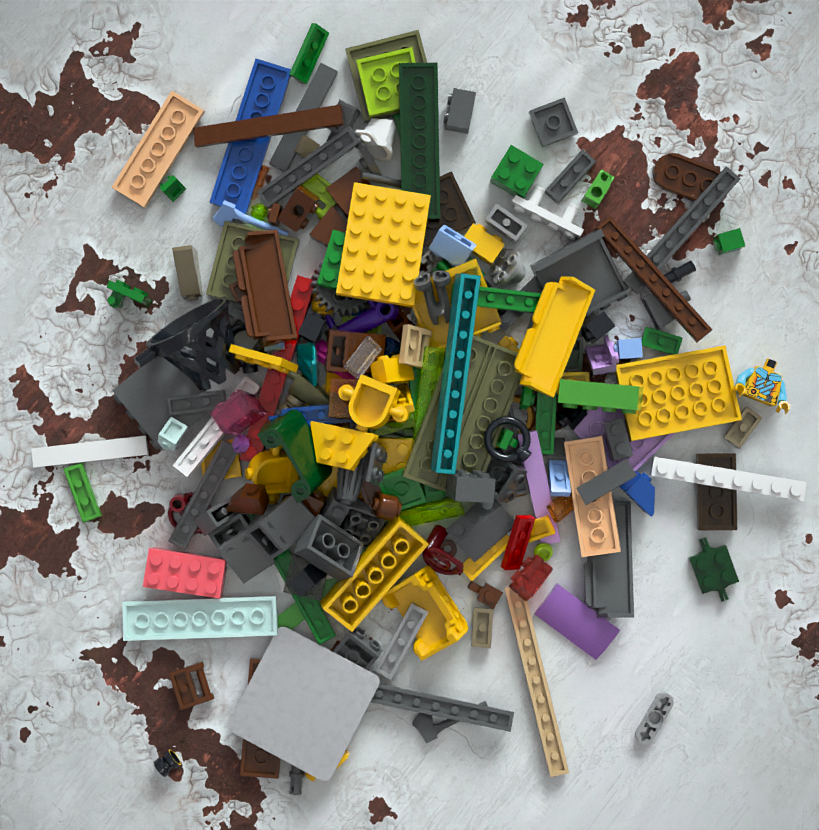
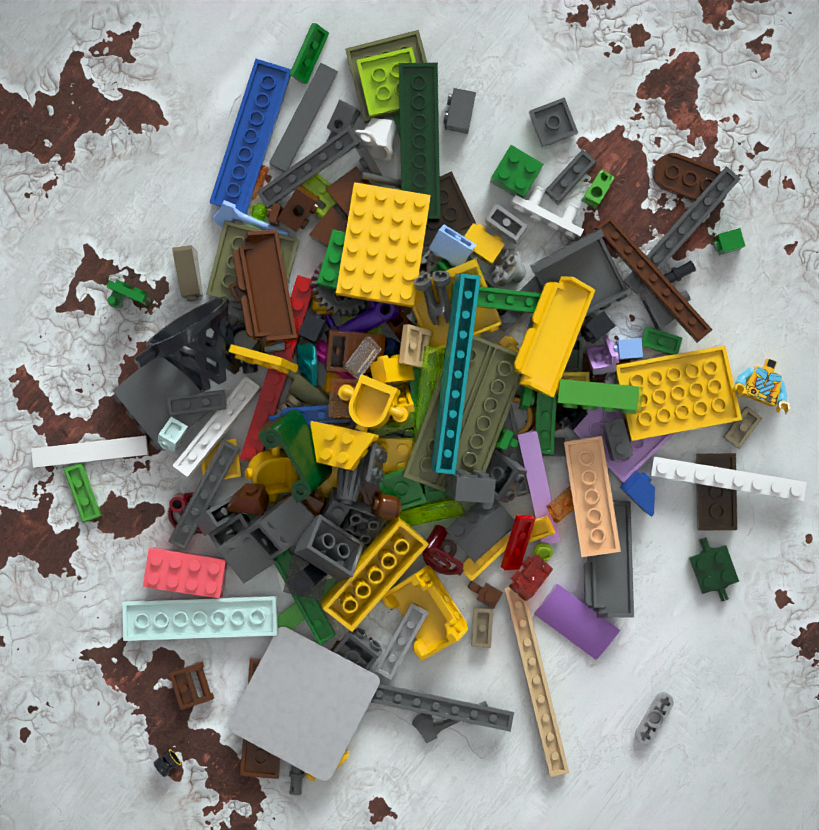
light nougat plate [112,91,205,208] -> none
green tile [160,175,186,202] -> none
reddish brown tile [193,105,344,148] -> none
clear pink brick [210,390,267,436] -> none
medium lavender plate [232,434,250,453] -> none
dark tan tile [294,135,320,158] -> none
black piece [484,416,532,464] -> none
light blue plate [547,460,571,497] -> none
dark grey tile [576,459,637,505] -> none

